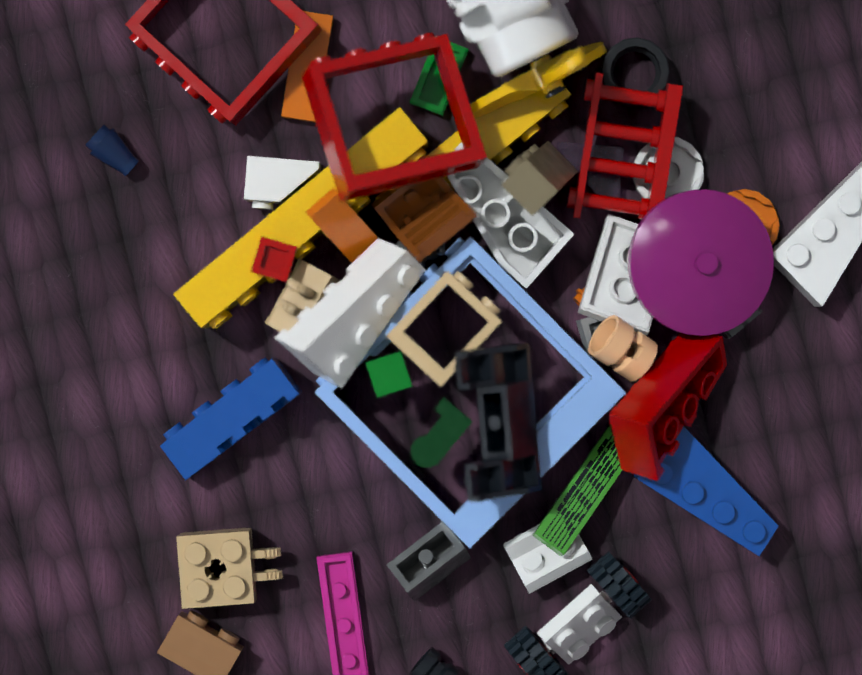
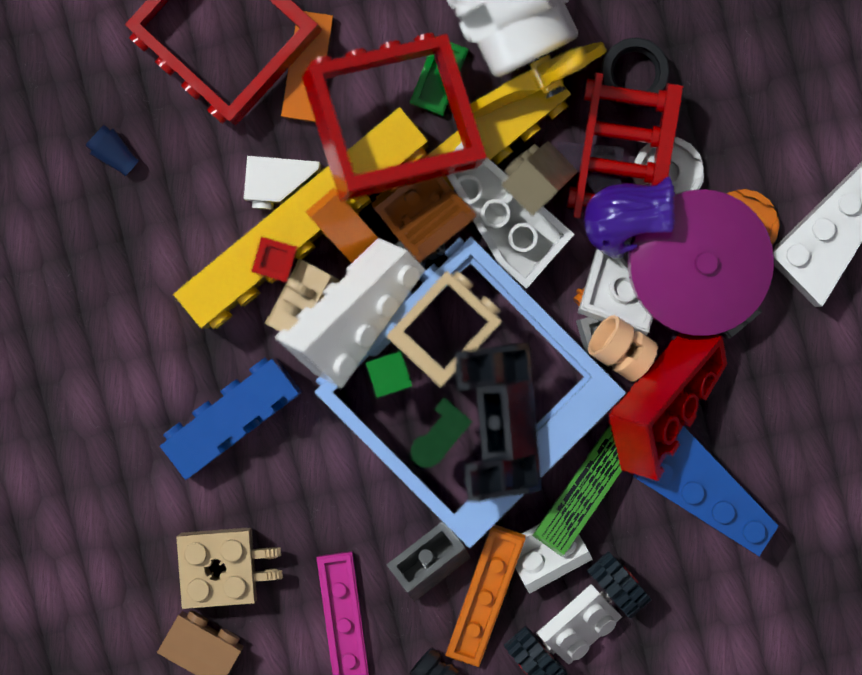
none -> orange tile [445,524,526,667]
none -> dark purple piece [584,177,675,259]

